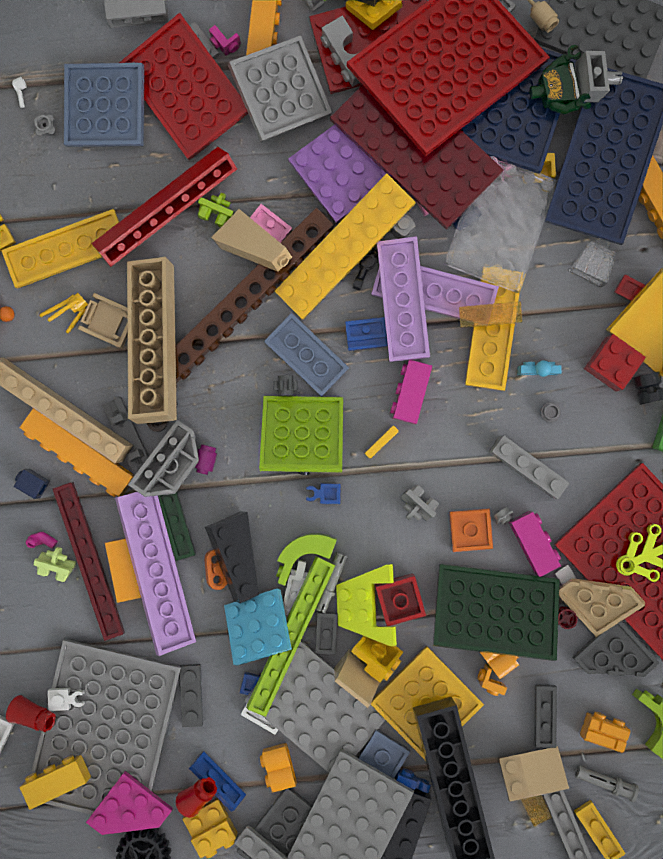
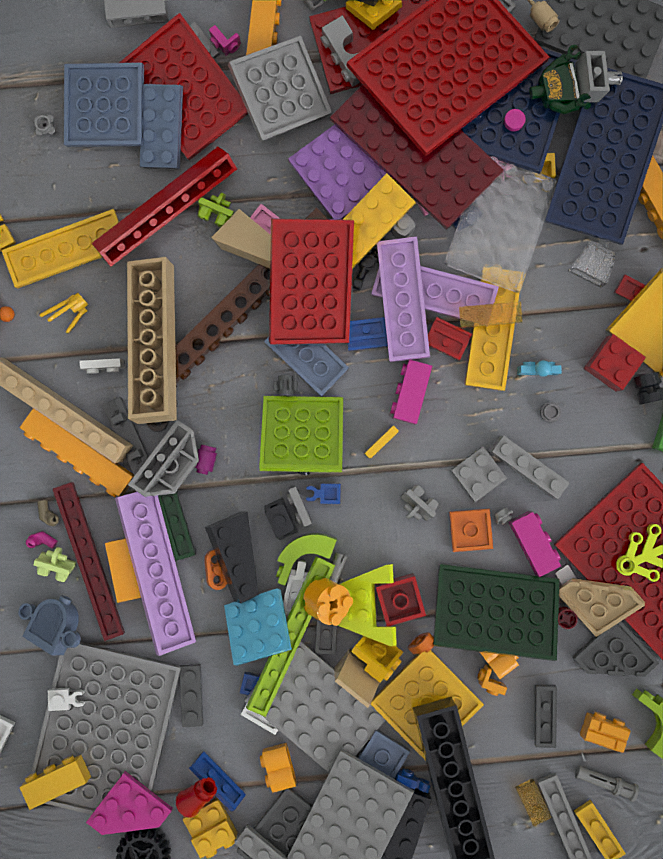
red plant [6,695,56,732] -> none
white hand [12,77,27,108] -> none
dark blue brick [13,469,50,499] -> none
tan container [78,293,128,349] -> none
tan slope [499,746,569,802] -> none
none -> sand blue piece [18,595,81,655]
none -> dark tan arm [37,500,59,526]
none -> white plate [80,358,125,374]
none -> sand blue plate [140,84,183,169]
none -> black torso [264,497,298,540]
none -> red plate [269,218,354,344]
none -> light grey plate [287,486,312,527]
none -> light orange brick [303,578,353,626]
none -> orange plate [407,632,434,655]
none -> red plate [428,317,472,361]
none -> light grey plate [451,446,507,502]
none -> dark pink tile [504,109,526,131]

